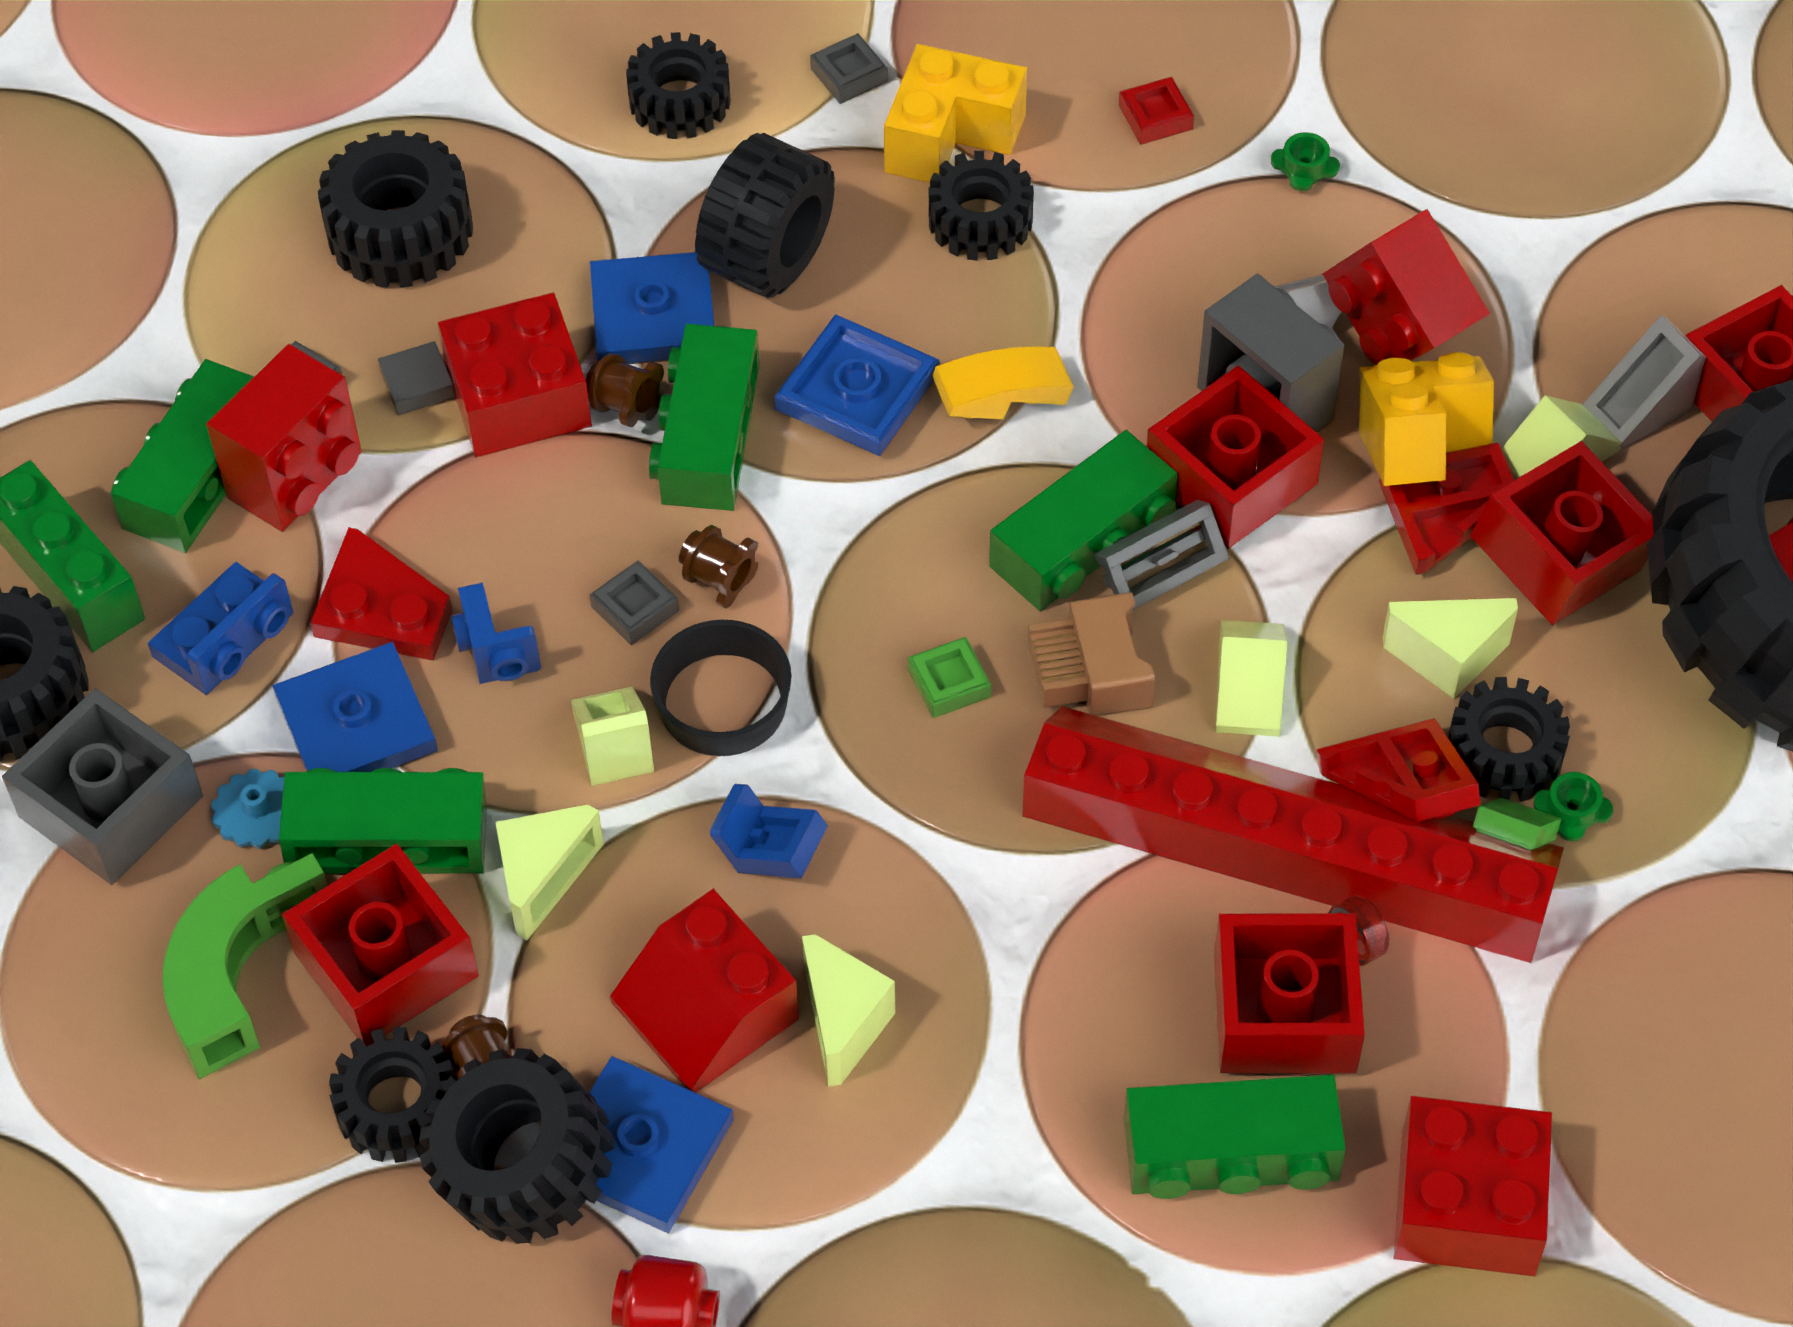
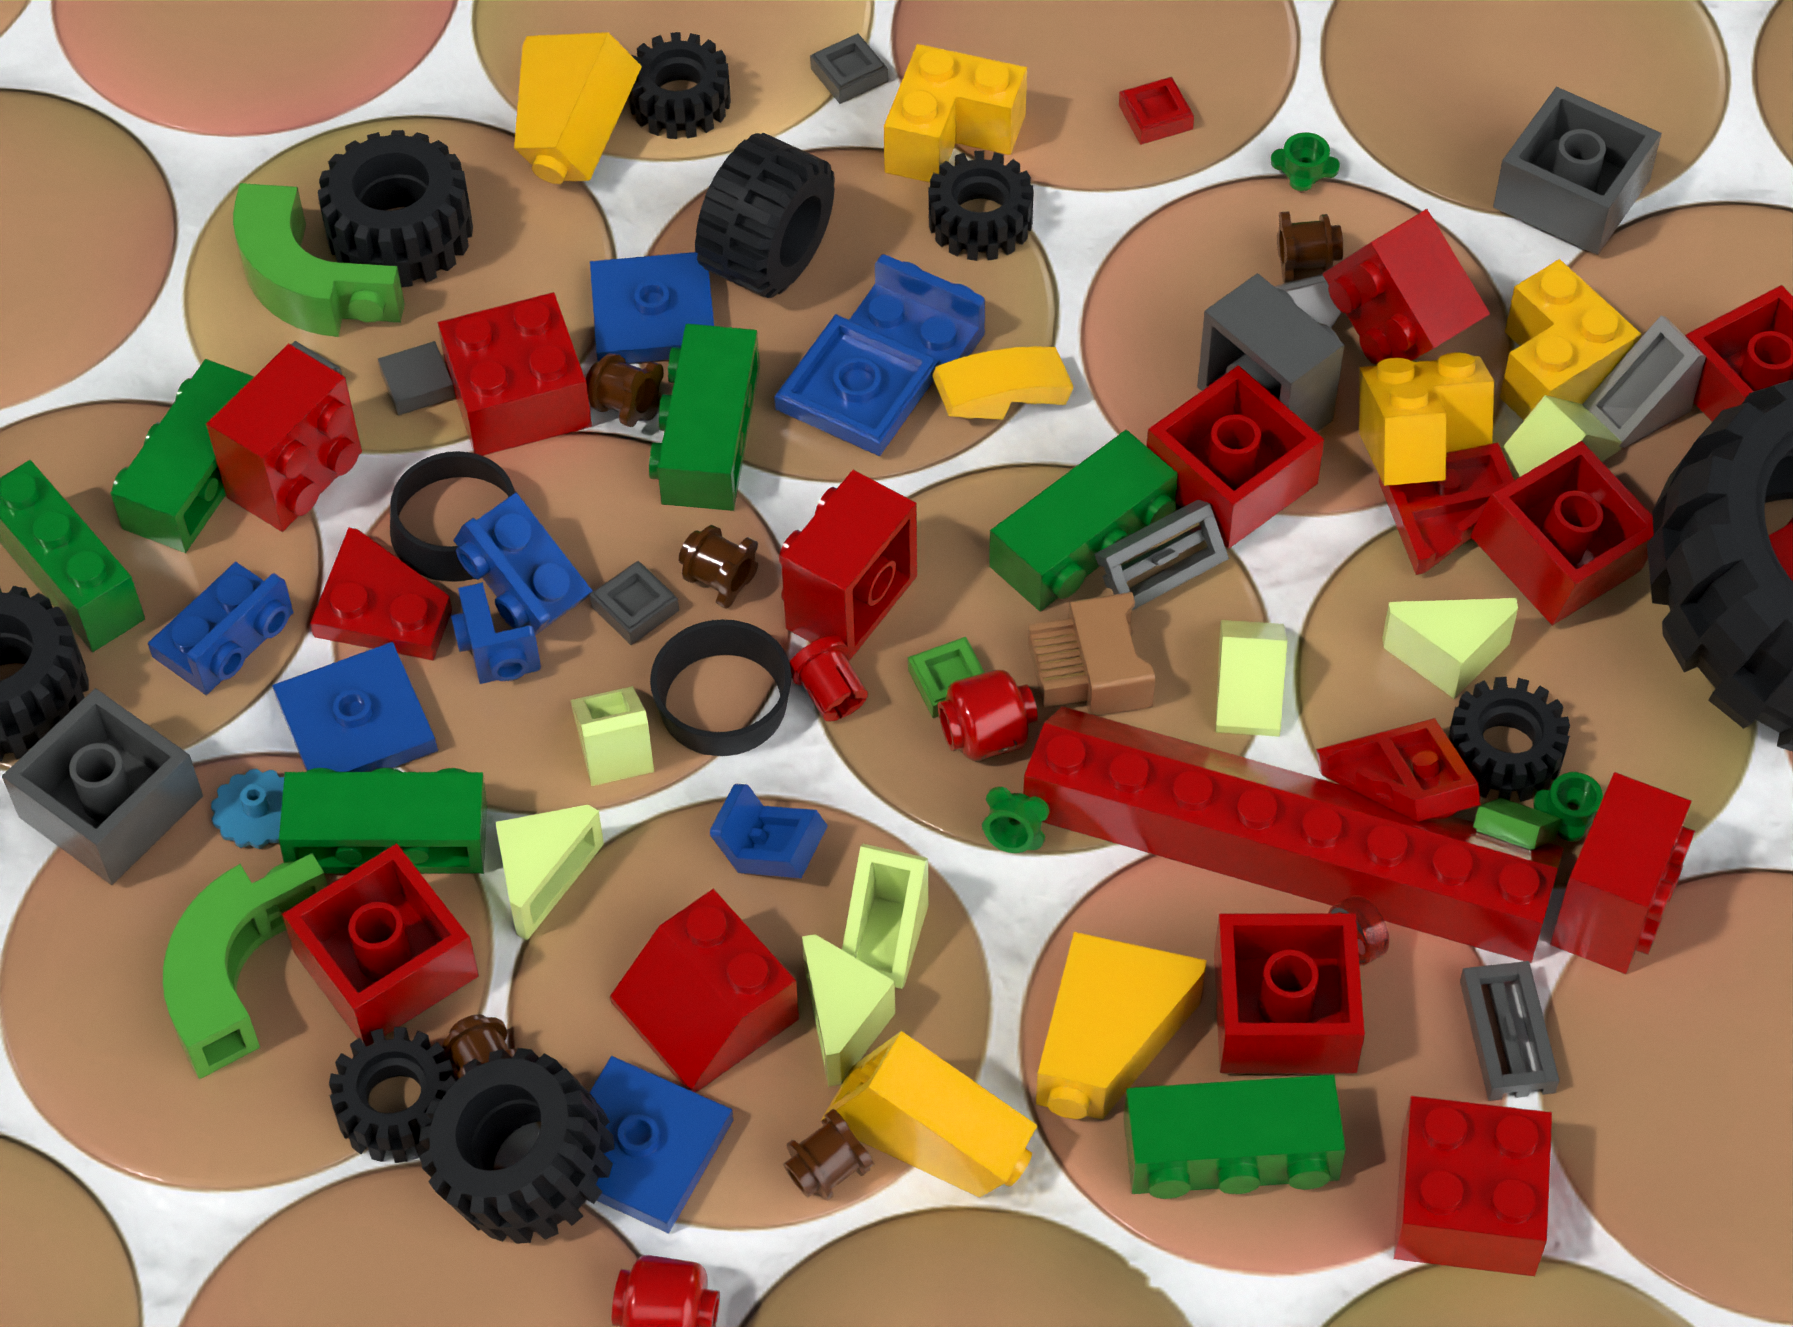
none -> bright green arch [233,183,405,337]
none -> black tyre [390,451,516,582]
none -> blue bracket [453,492,593,635]
none -> yellow slope [514,32,642,184]
none -> red brick [779,470,917,661]
none -> reddish brown brick [783,1109,874,1201]
none -> red bush [789,636,868,722]
none -> yellow slope [821,1031,1038,1198]
none -> yellowish green slope [842,844,929,989]
none -> blue bracket [849,254,985,365]
none -> red head [938,670,1038,761]
none -> green plate [982,786,1050,853]
none -> yellow slope [1036,932,1207,1120]
none -> reddish brown brick [1277,211,1343,282]
none -> dark grey tile [1460,961,1559,1101]
none -> dark grey brick [1493,86,1662,255]
none -> yellow brick [1500,259,1642,421]
none -> red brick [1550,772,1695,974]

